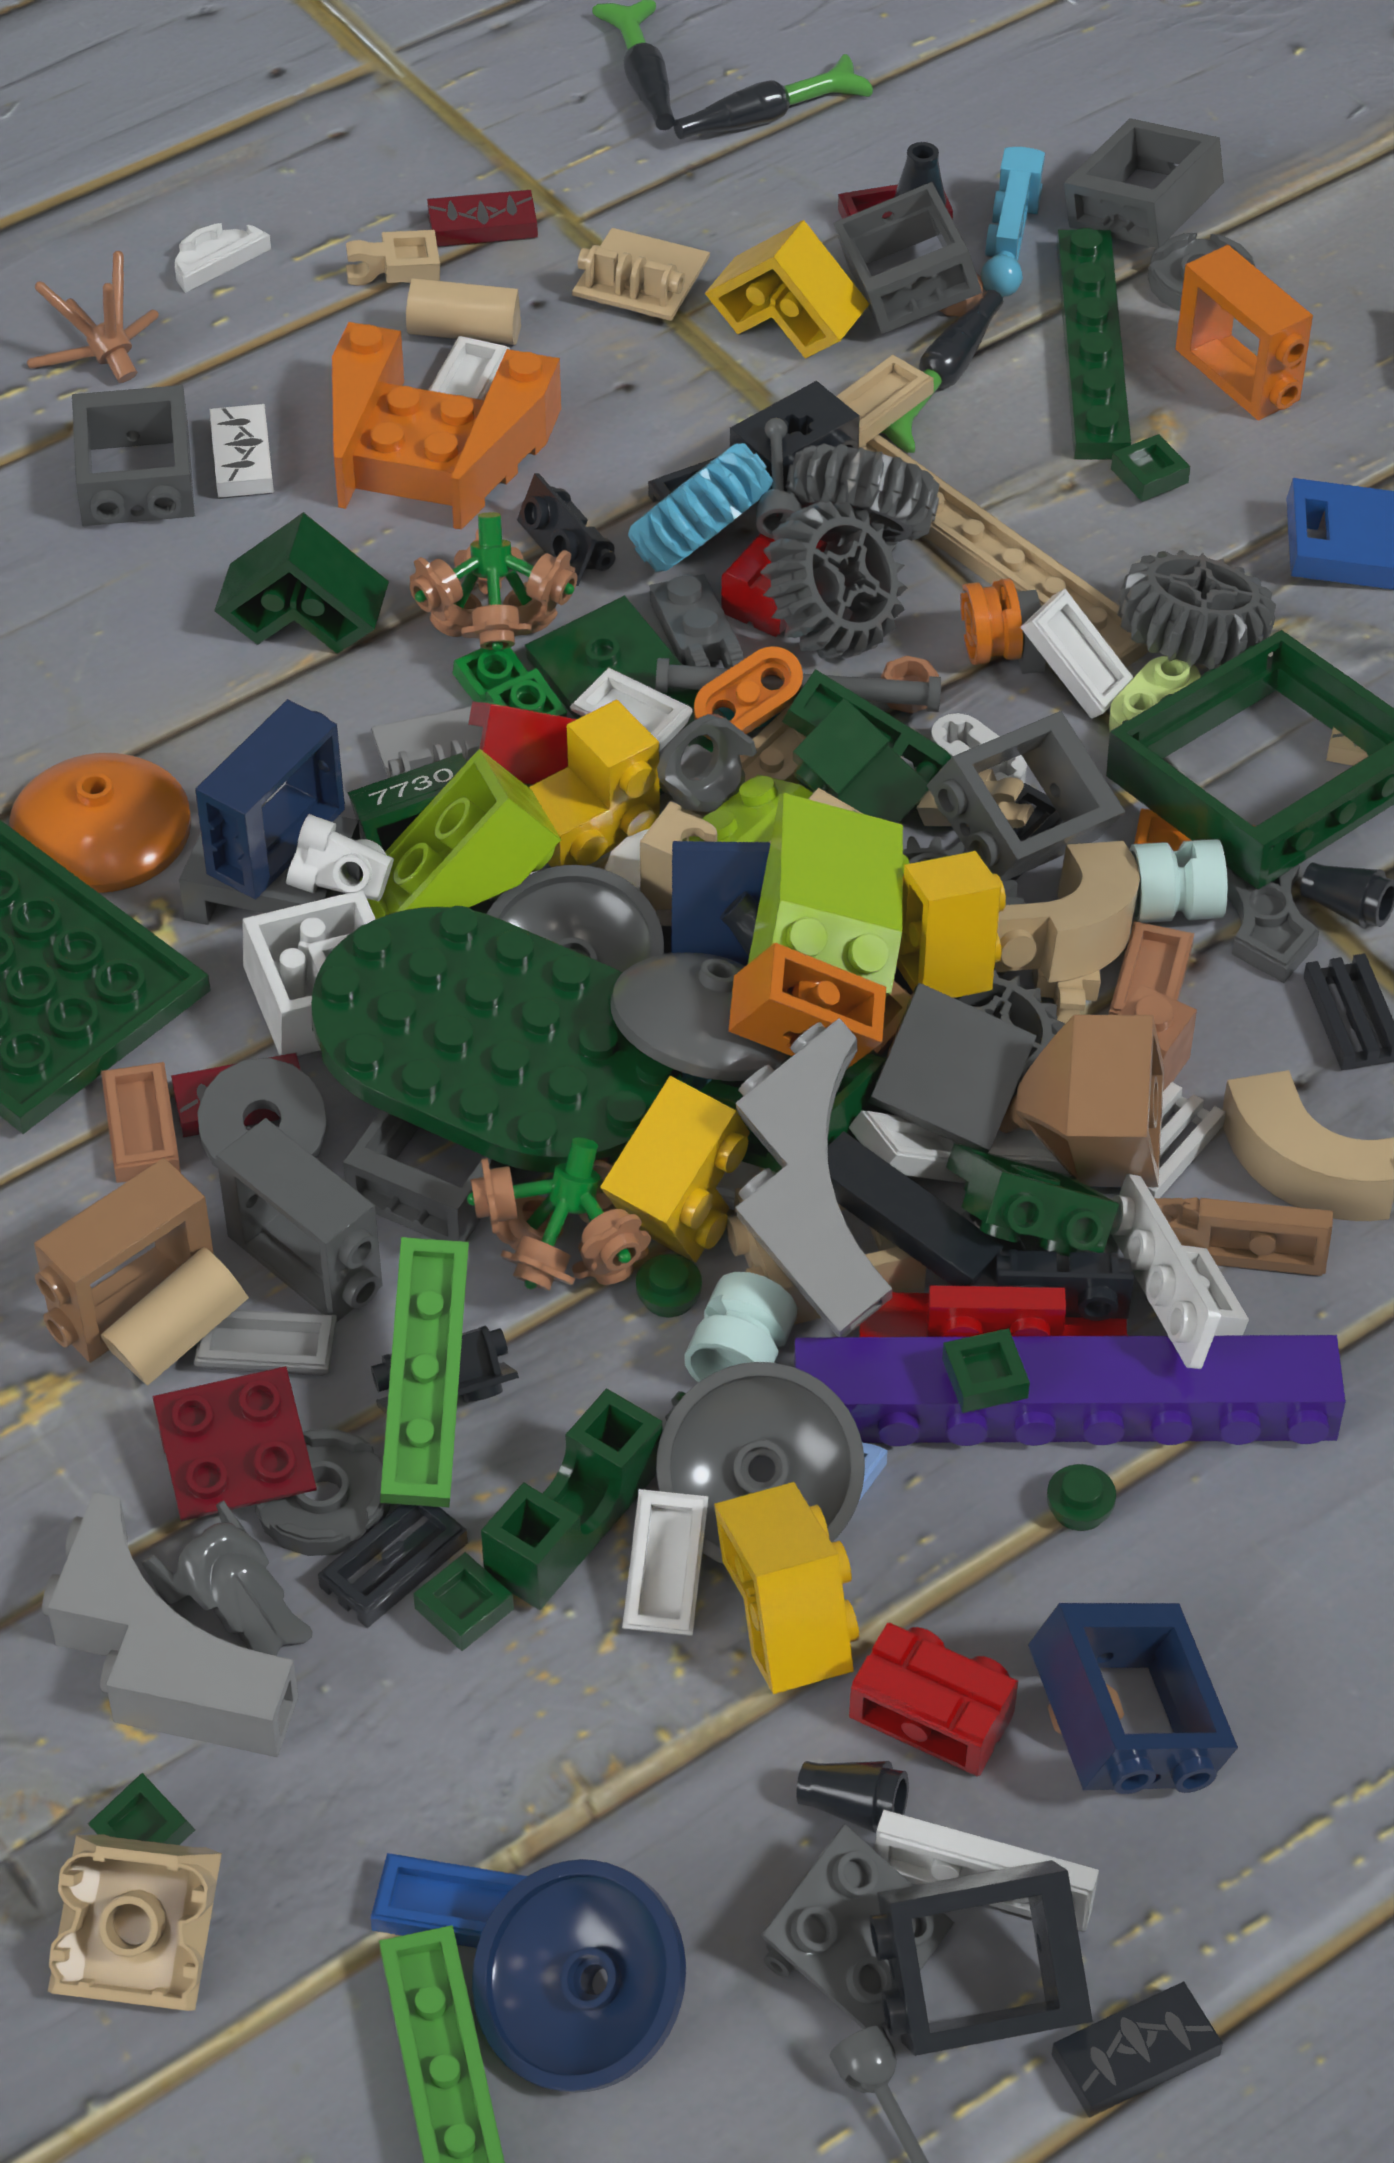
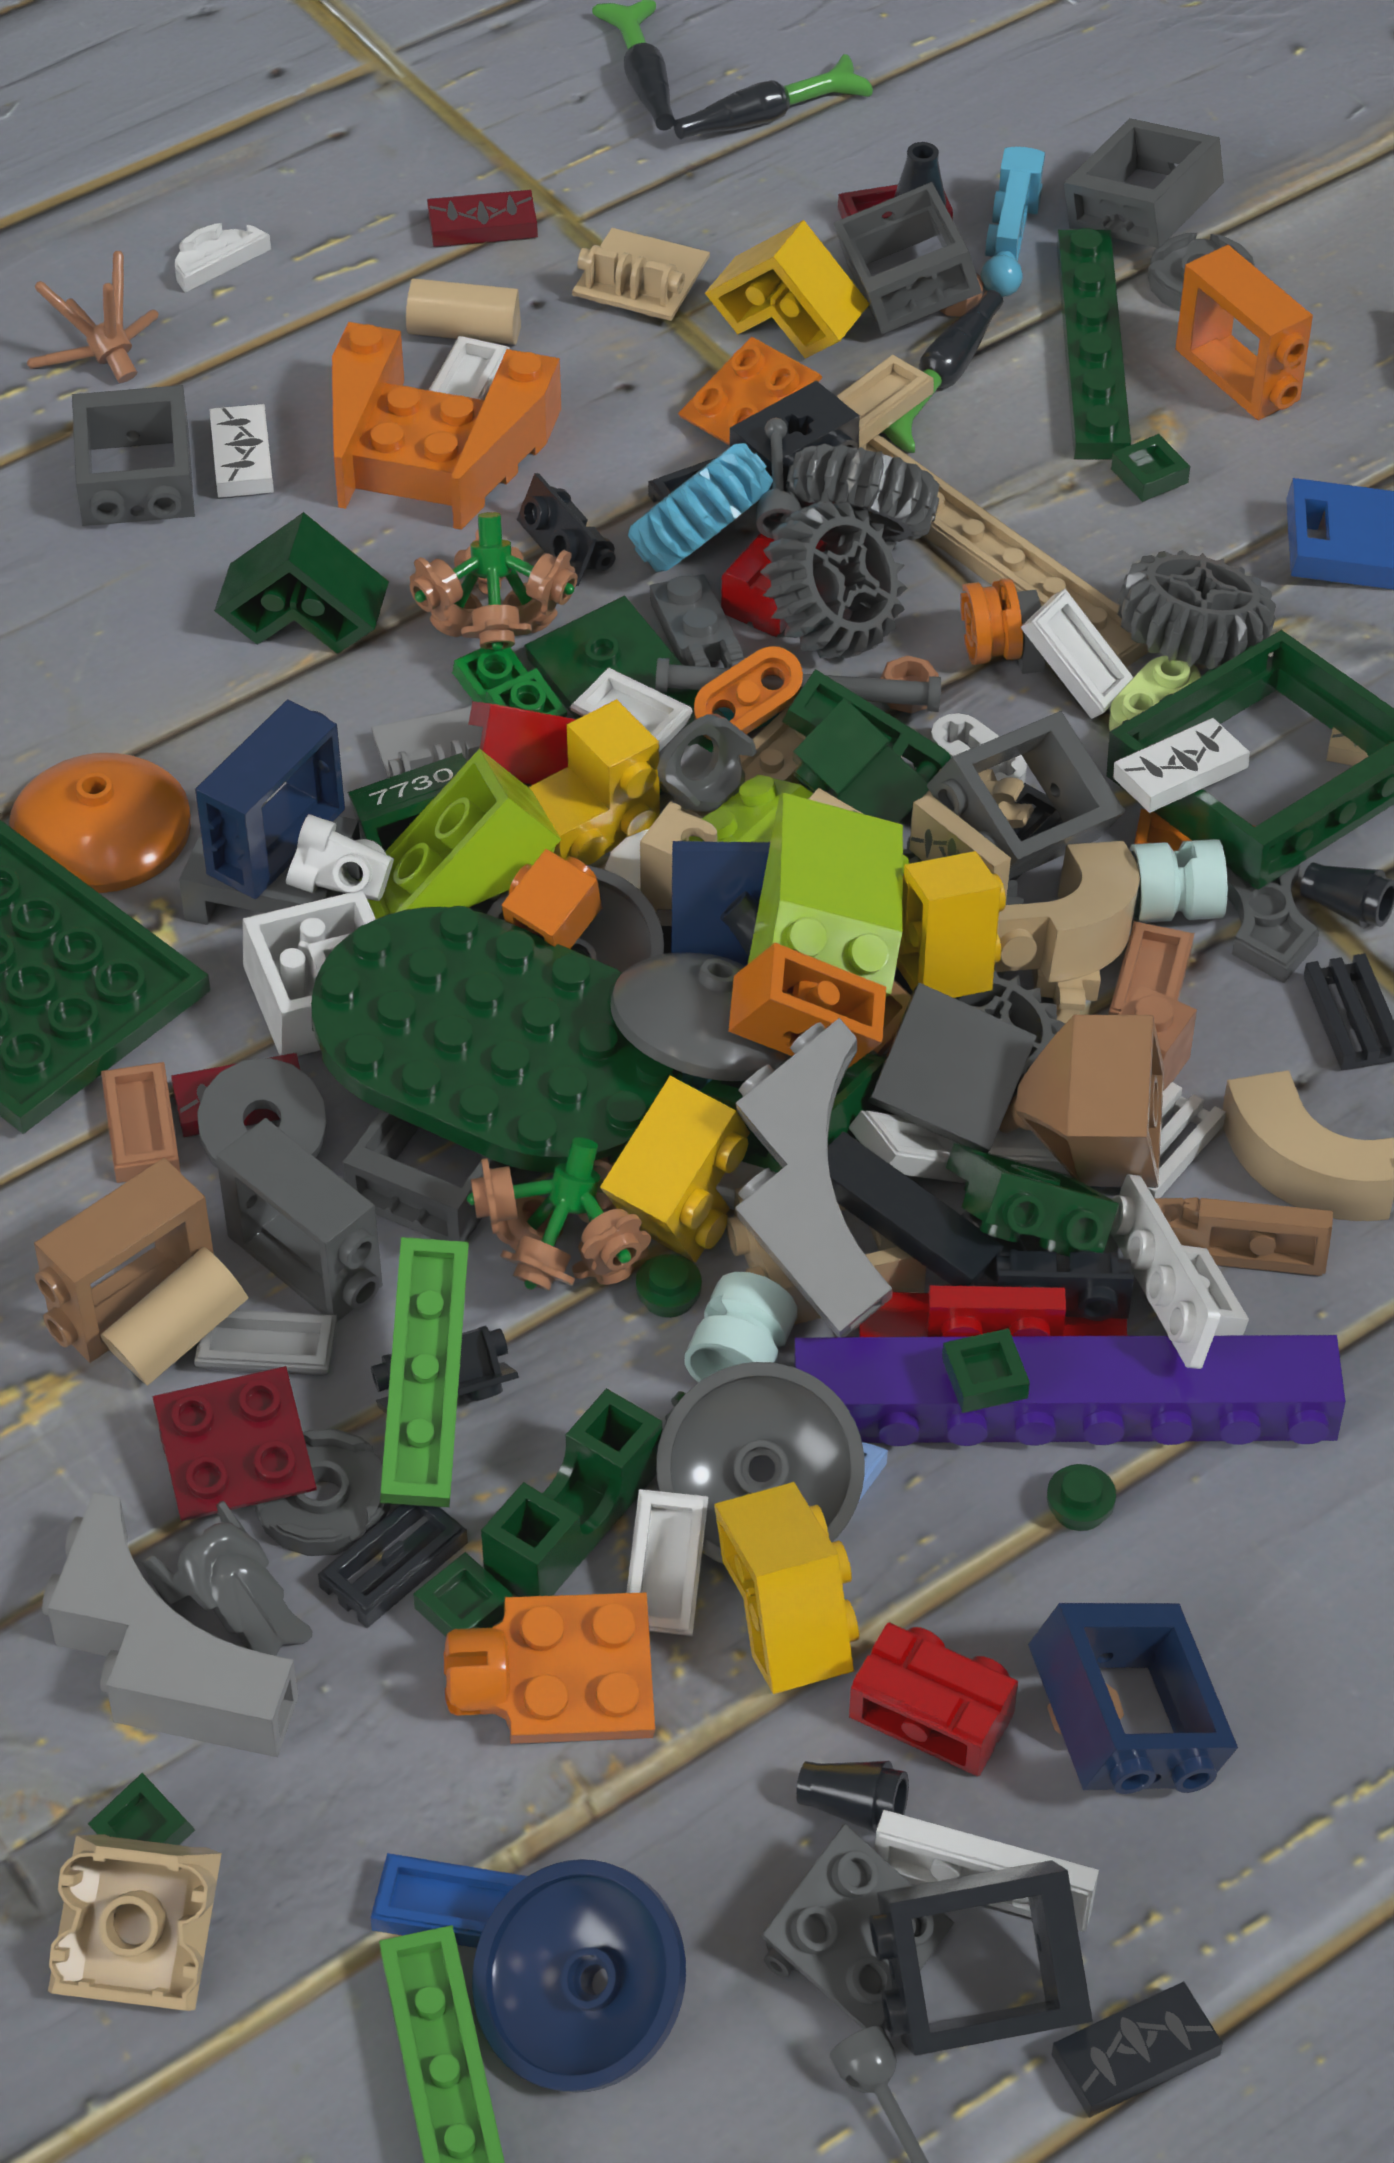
tan plate [346,230,440,286] -> none
none -> orange plate [444,1592,655,1744]
none -> orange brick [501,849,602,949]
none -> orange hinge [678,336,823,446]
none -> tan tile [909,794,1011,899]
none -> white tile [1113,718,1250,813]

